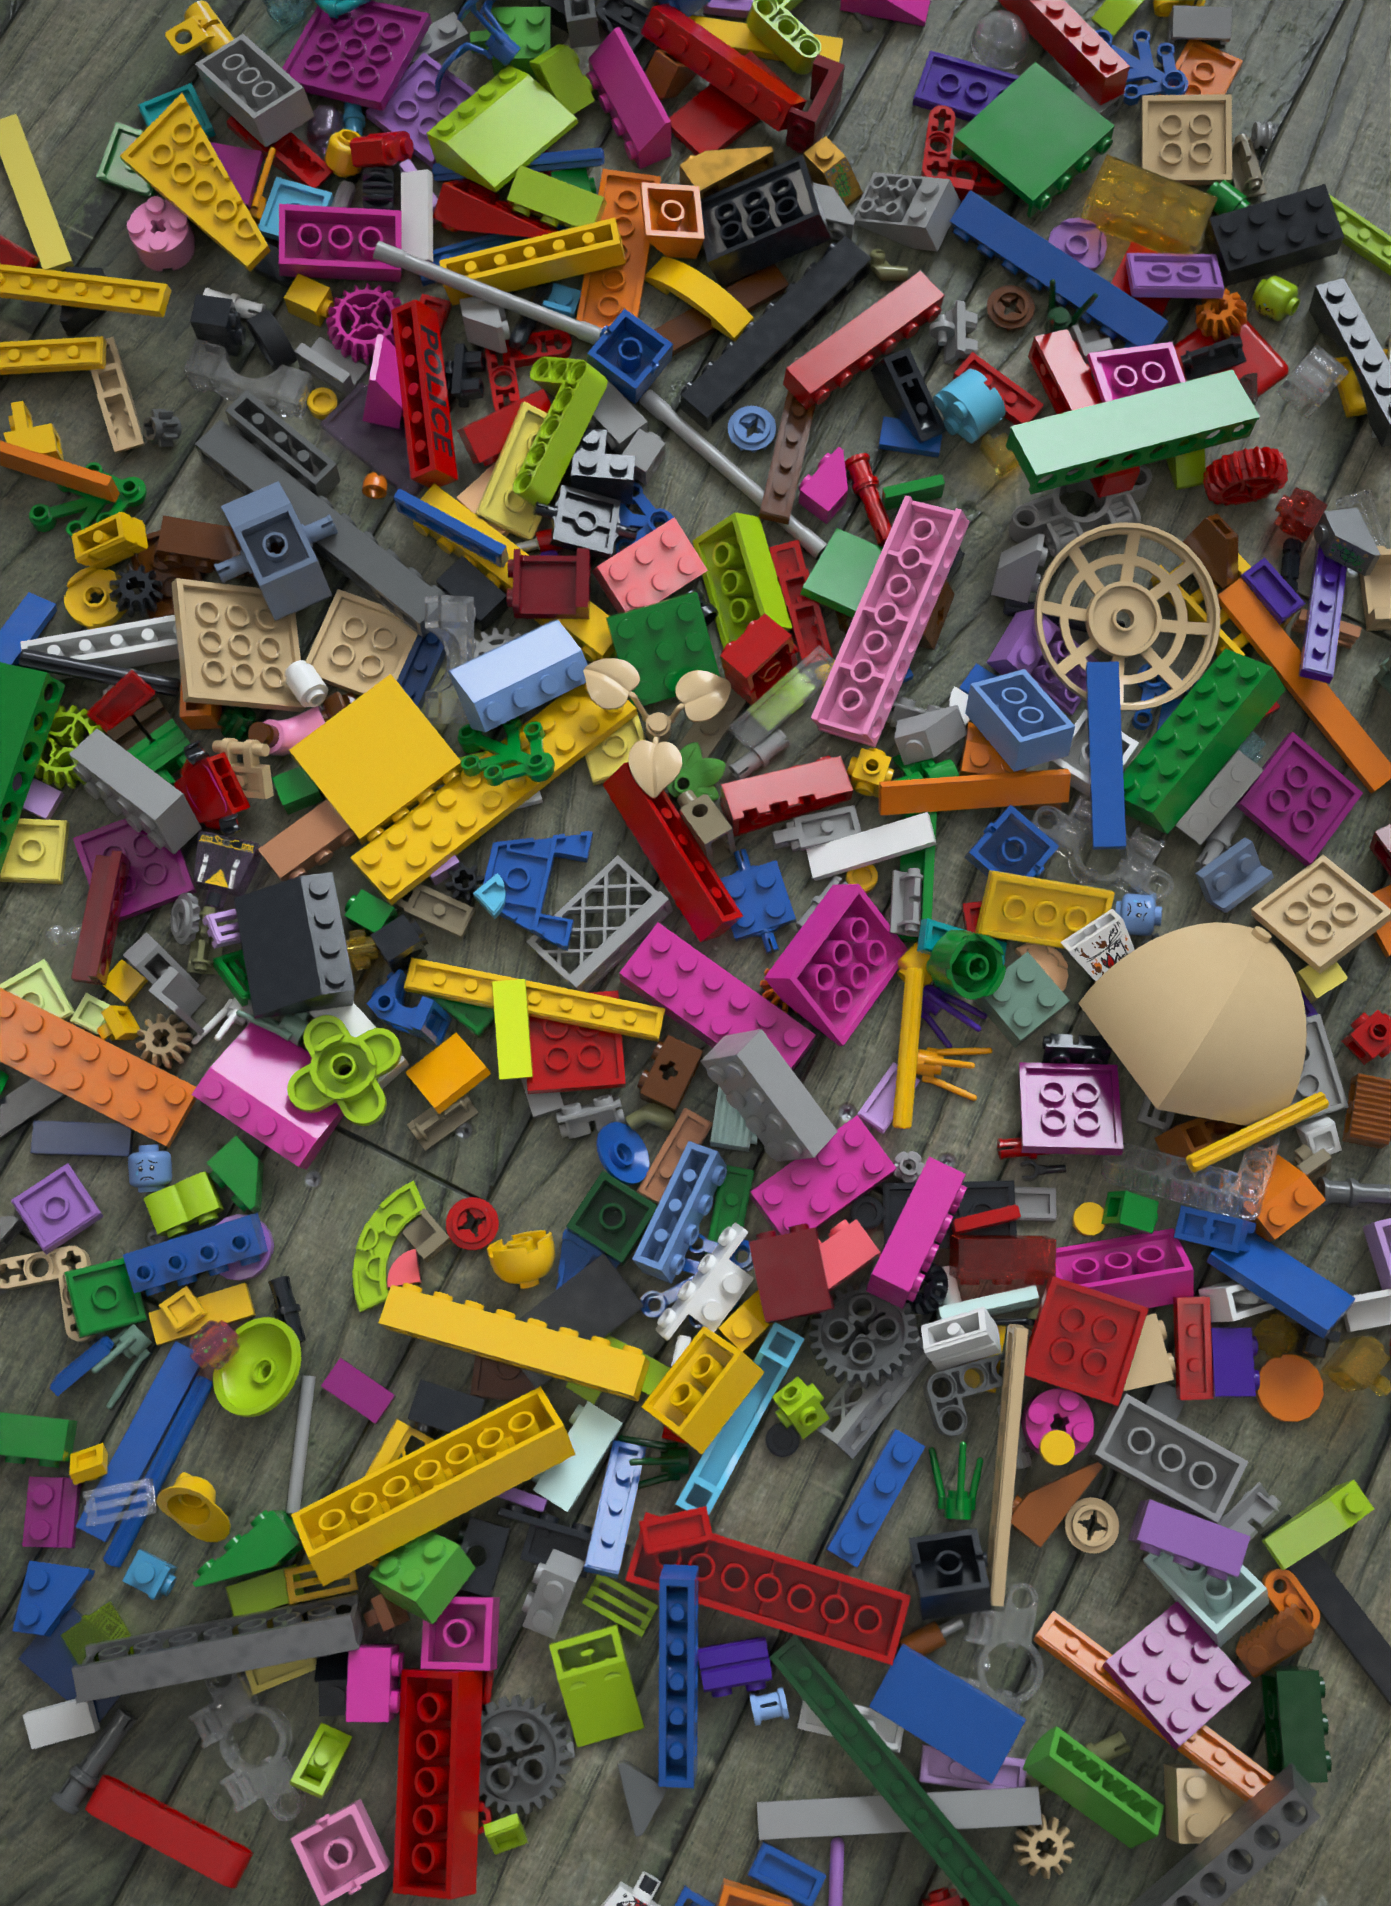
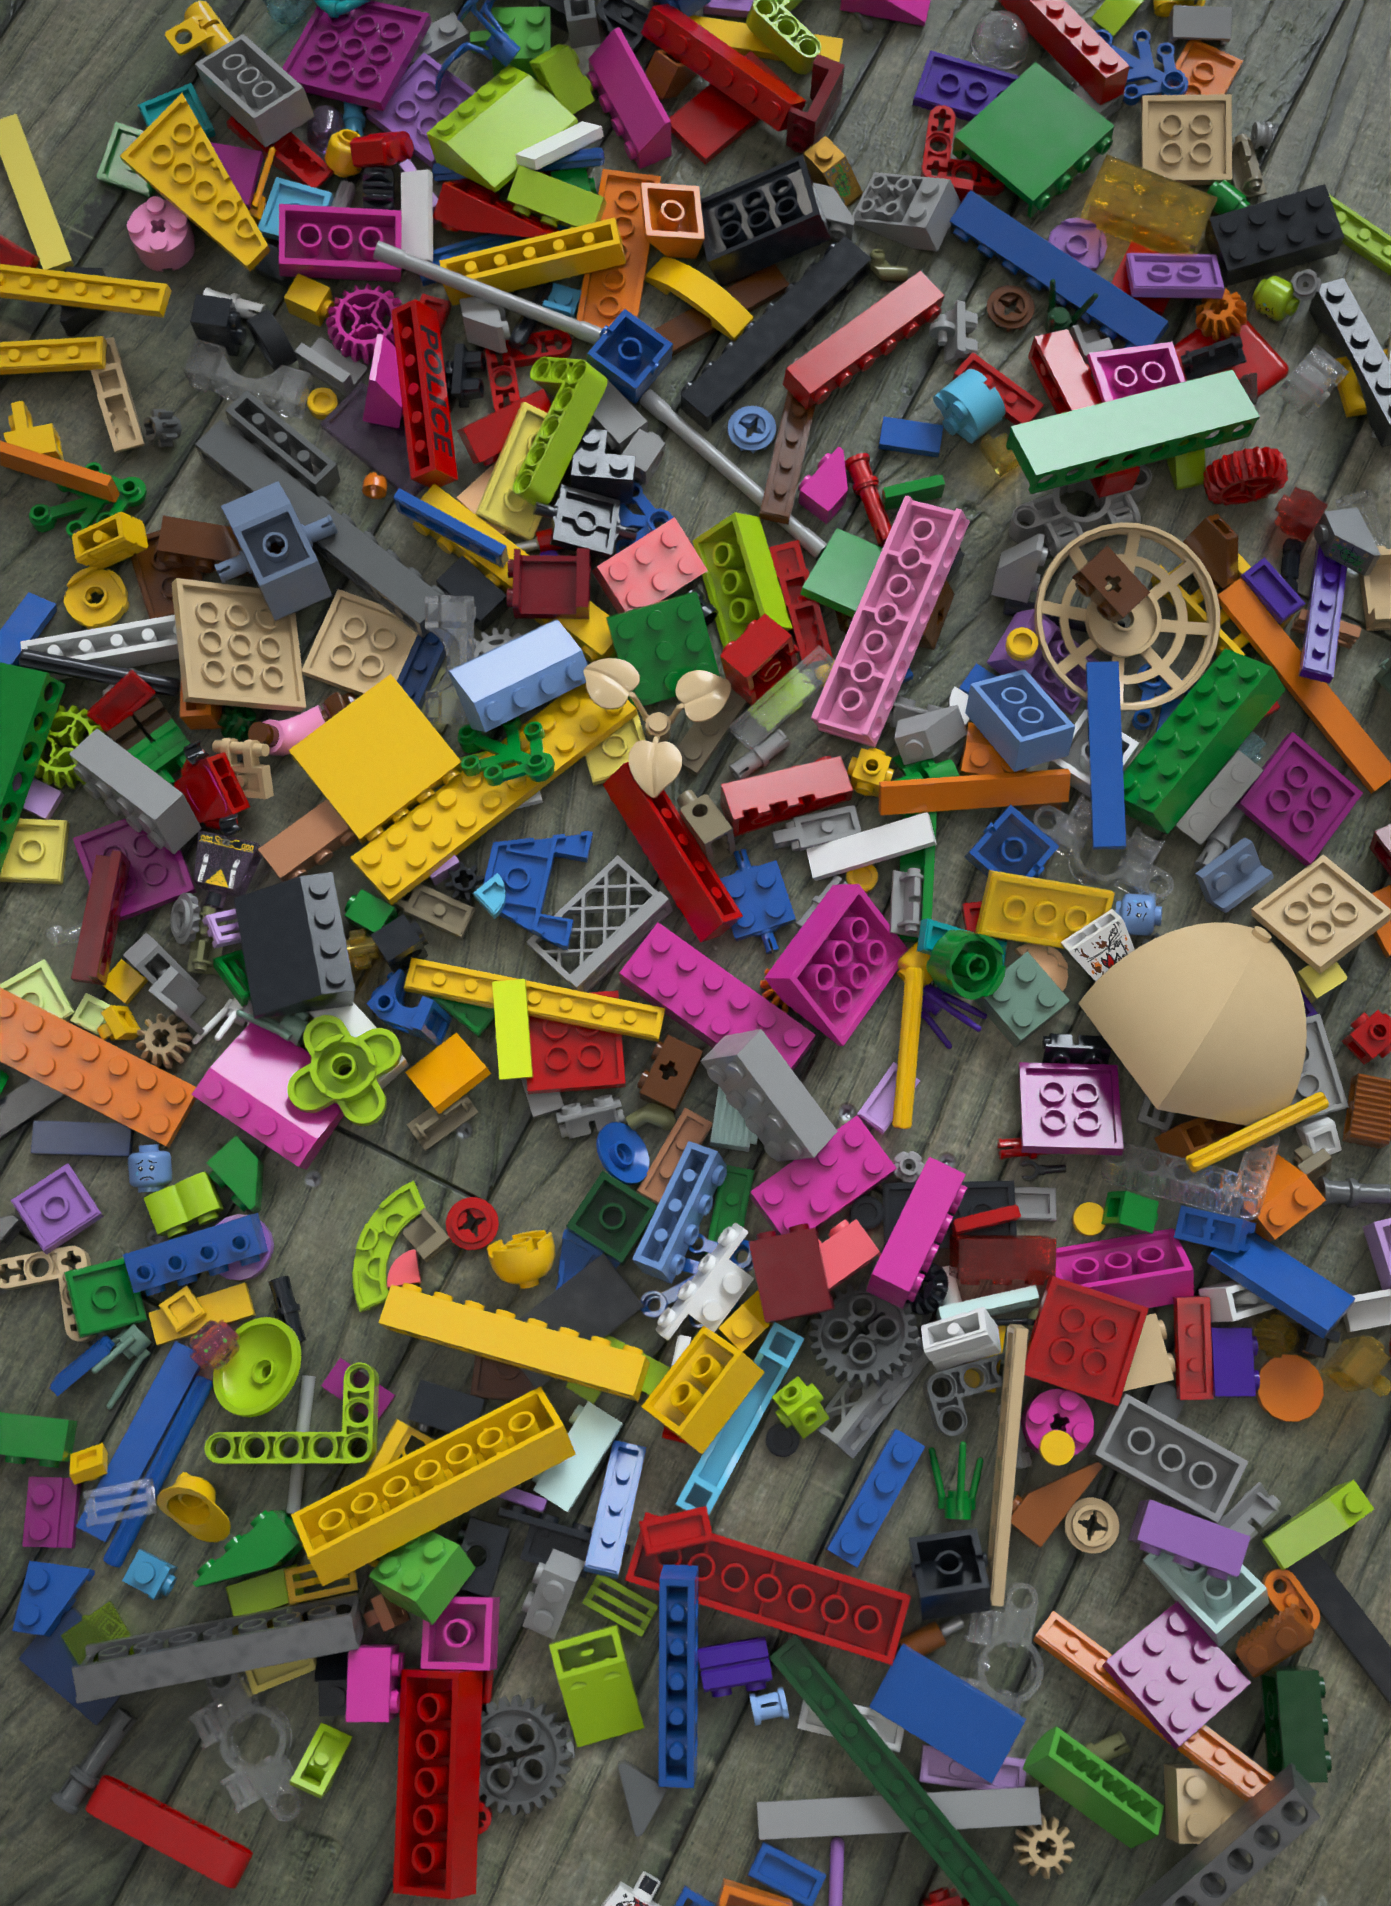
white tile [23,1699,100,1749] -> none
black gear [109,564,163,618] -> none
green brick [272,766,323,815] -> none
white brick [285,660,328,707] -> none
bright pink brick [291,1799,391,1906] -> none
lime tile [483,1813,528,1854] -> none
dark green plant [618,1435,689,1490] -> none
bright green plate [667,742,726,801] -> none
pearl gold slope [679,146,774,199] -> none
black slope [871,348,947,443] -> none
light orange plant [916,1047,993,1101] -> none
none -> lime beam [204,1362,379,1464]
none -> white tile [515,121,604,170]
none -> yellow tile [1005,627,1038,661]
none -> reddish brown brick [1072,545,1150,624]
none -> light grey plate [1291,269,1321,300]

